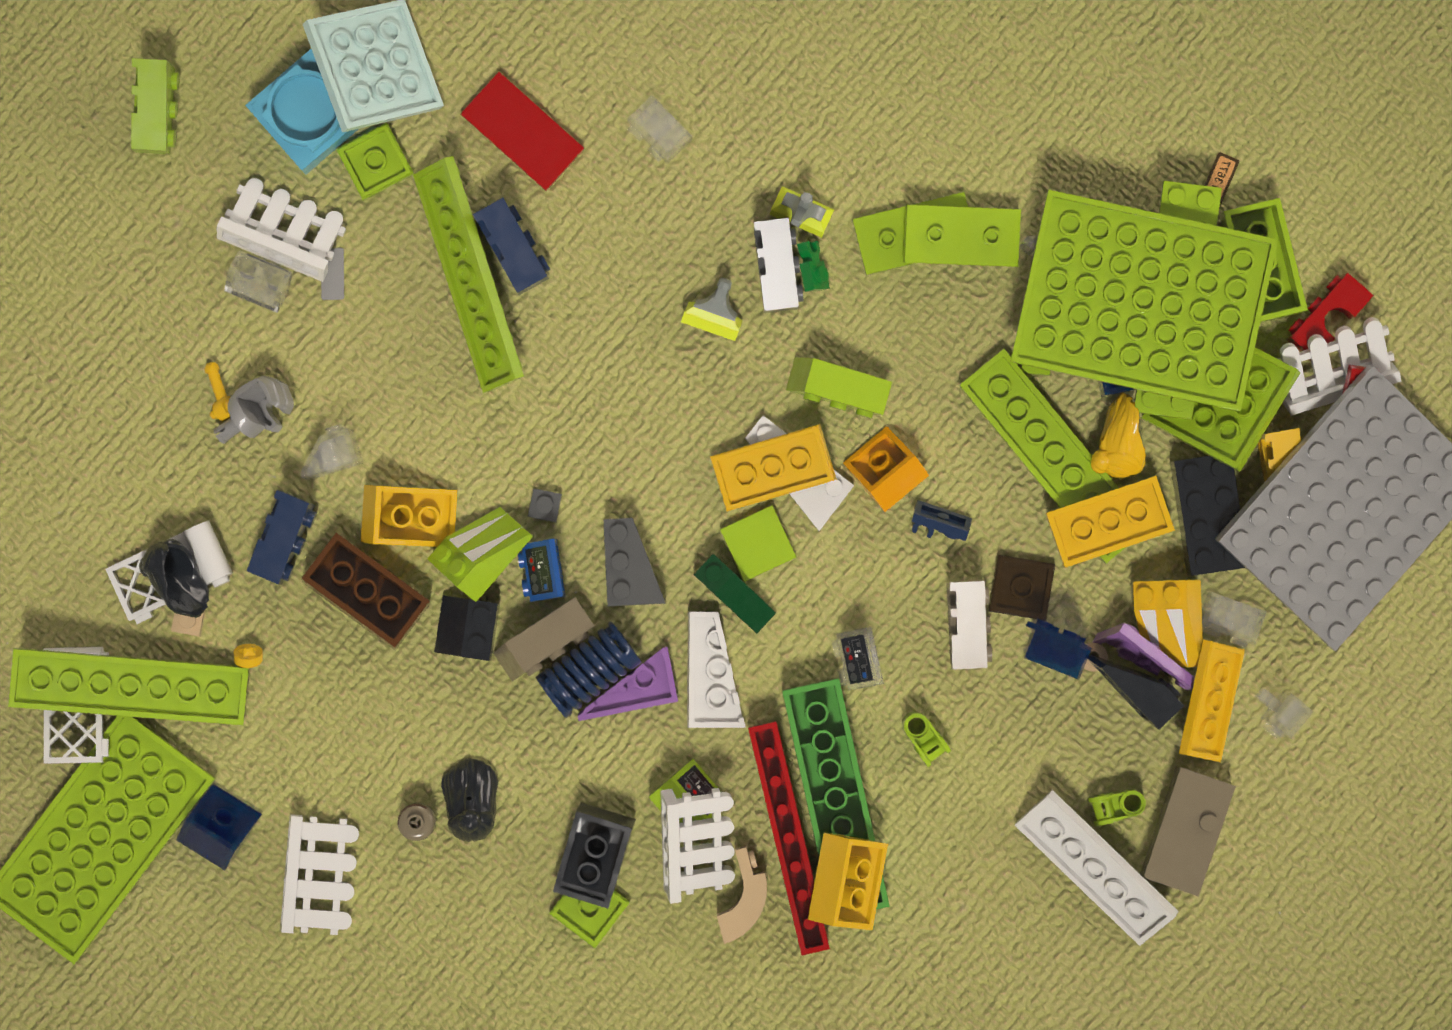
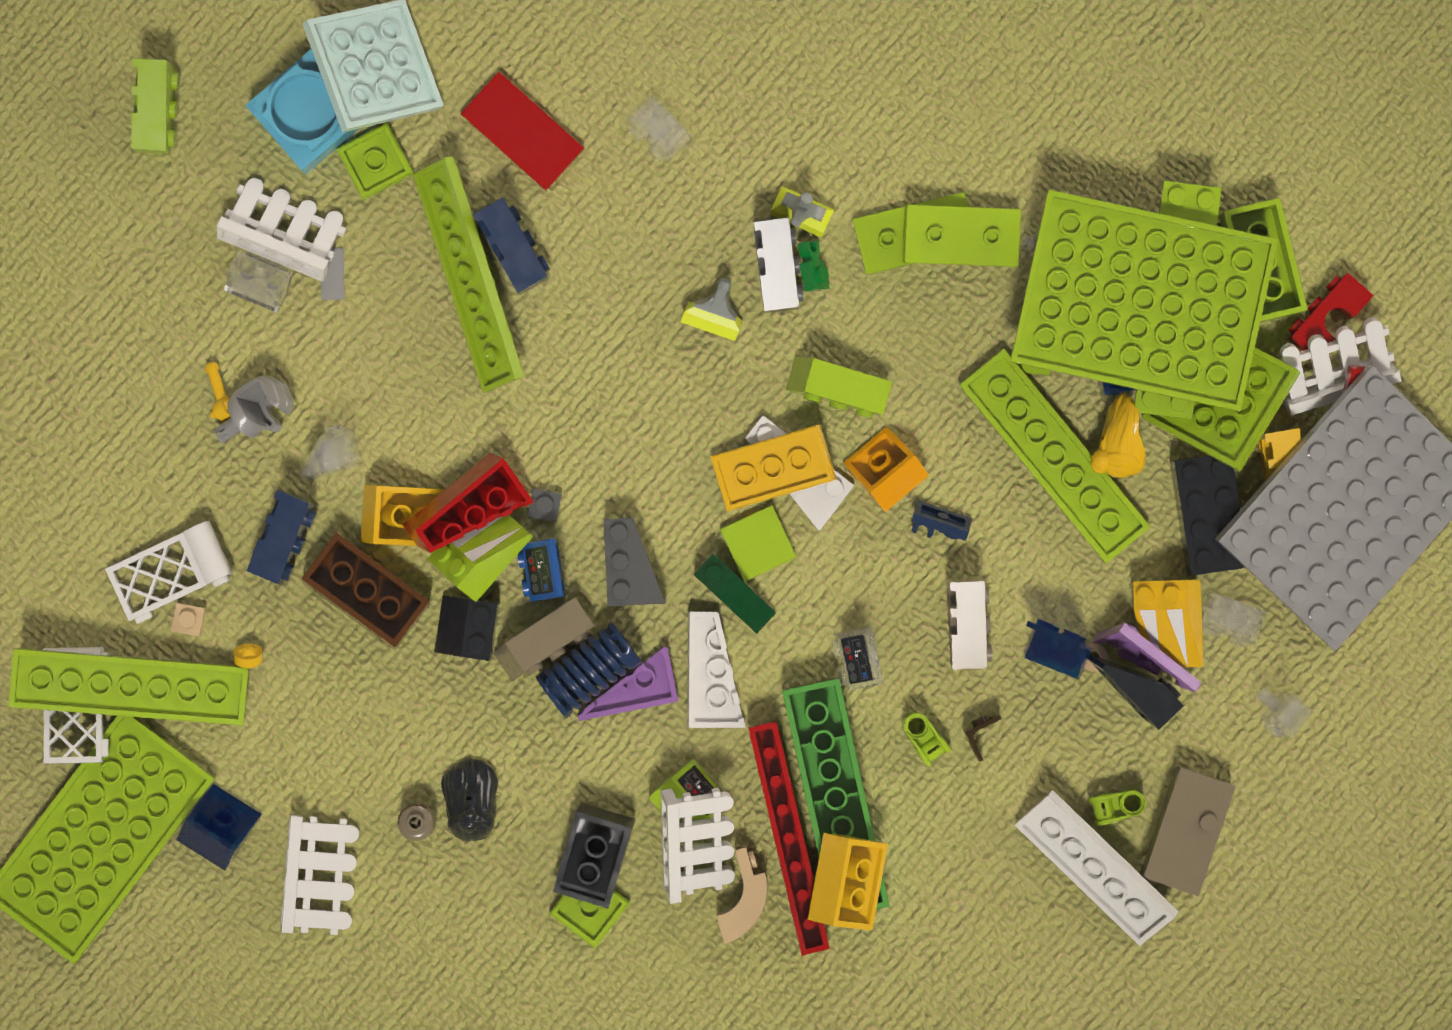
black hair [139,539,209,618] -> none
dark brown tile [989,554,1055,621] -> none
yellow plate [1045,476,1175,568] -> none
yellow plate [1179,640,1245,762] -> none
clear orange sticker [1204,152,1239,206] -> none
none -> red wedge [402,453,534,553]
none -> dark brown bracket [963,714,1002,762]

